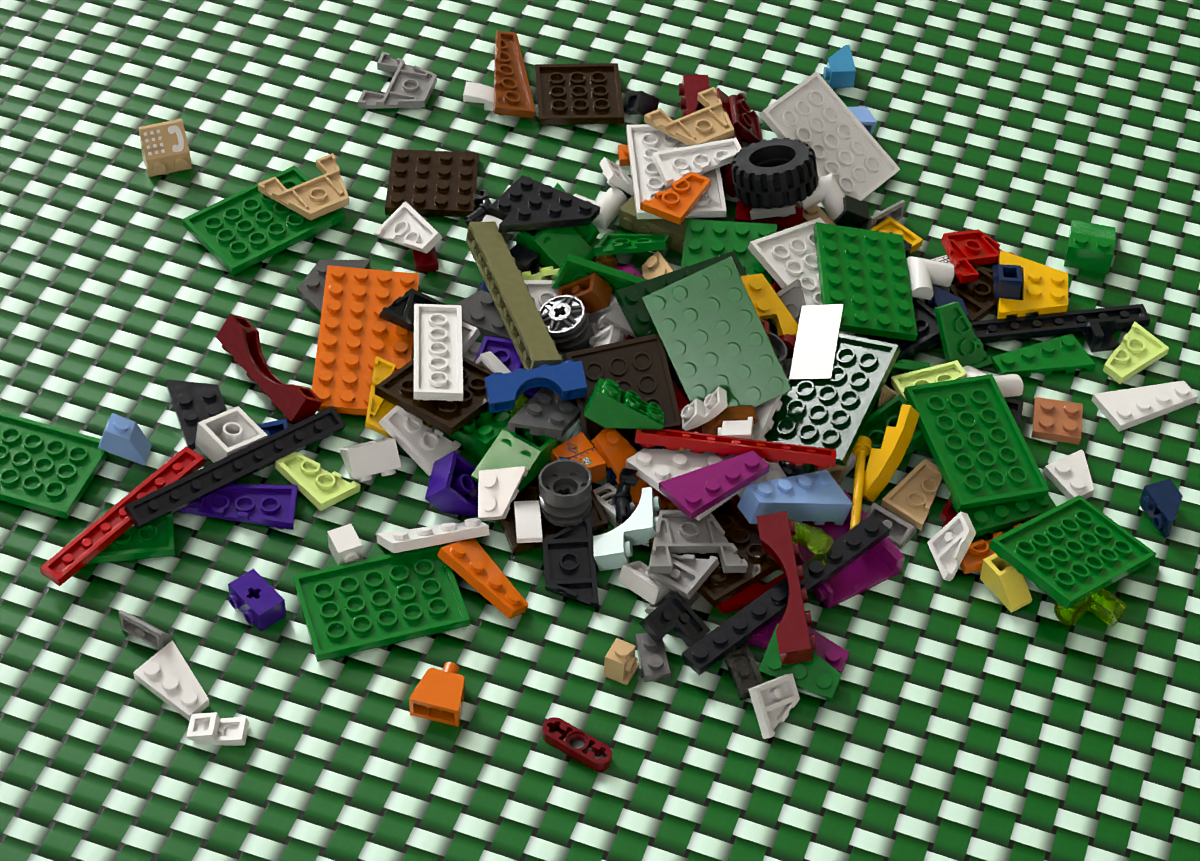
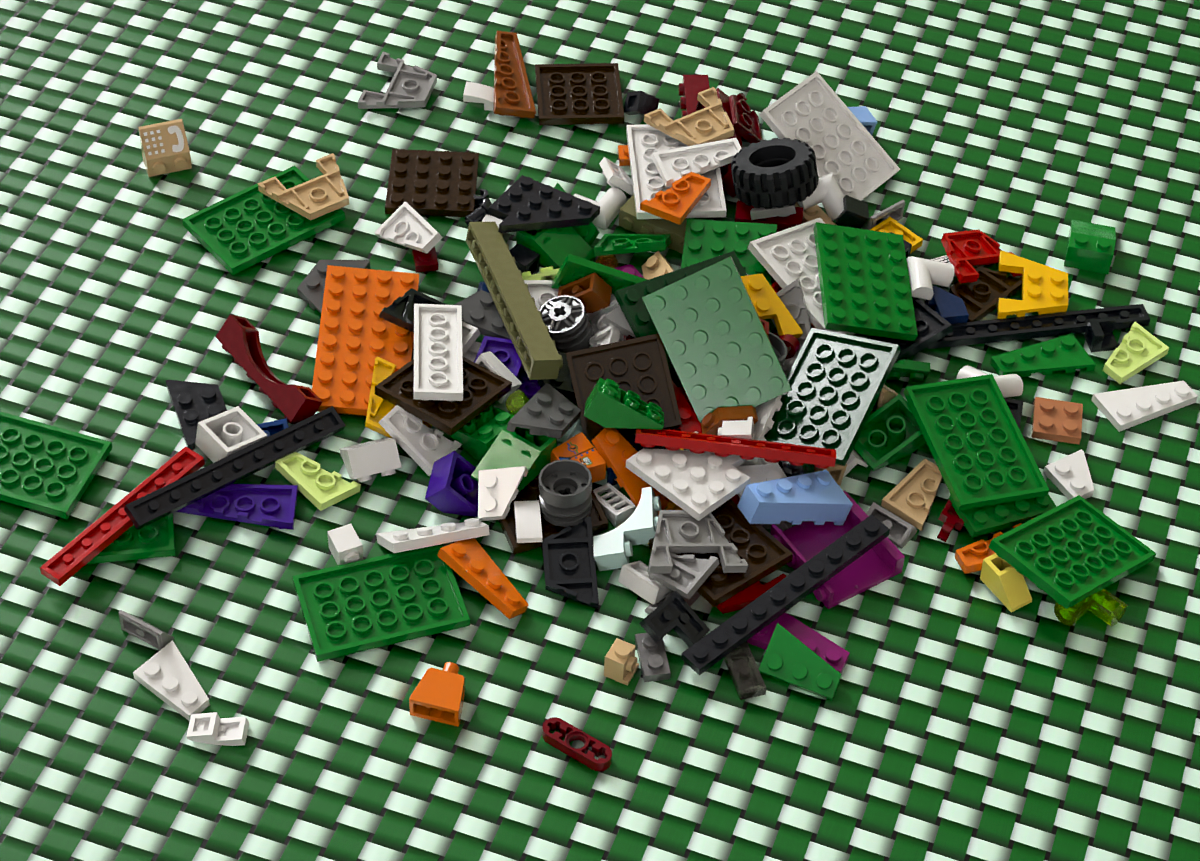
light blue slope [98,413,152,466] -> none
dark purple brick [228,568,286,632] -> none
blue arch [485,360,587,414] -> none
black piece [612,468,639,524] -> none
magenta wing [659,450,770,520] -> none
white slope [681,387,728,431] -> none
white wing [748,673,800,739] -> none
dark red arch [756,511,817,665] -> none
clear neon green brick [788,518,833,555] -> none
white sticker [789,304,843,379] -> none
dark azure slope [823,45,856,88] -> none
yellow piece [850,436,872,530] -> none
yellow slope [863,404,920,503] -> none
yellowish green wing [891,360,967,401] -> none
white wing [927,512,976,581] -> none
green wing [934,302,993,369] -> none
dark blue slope [992,264,1023,300] -> none
dark blue slope [1139,479,1183,538] -> none

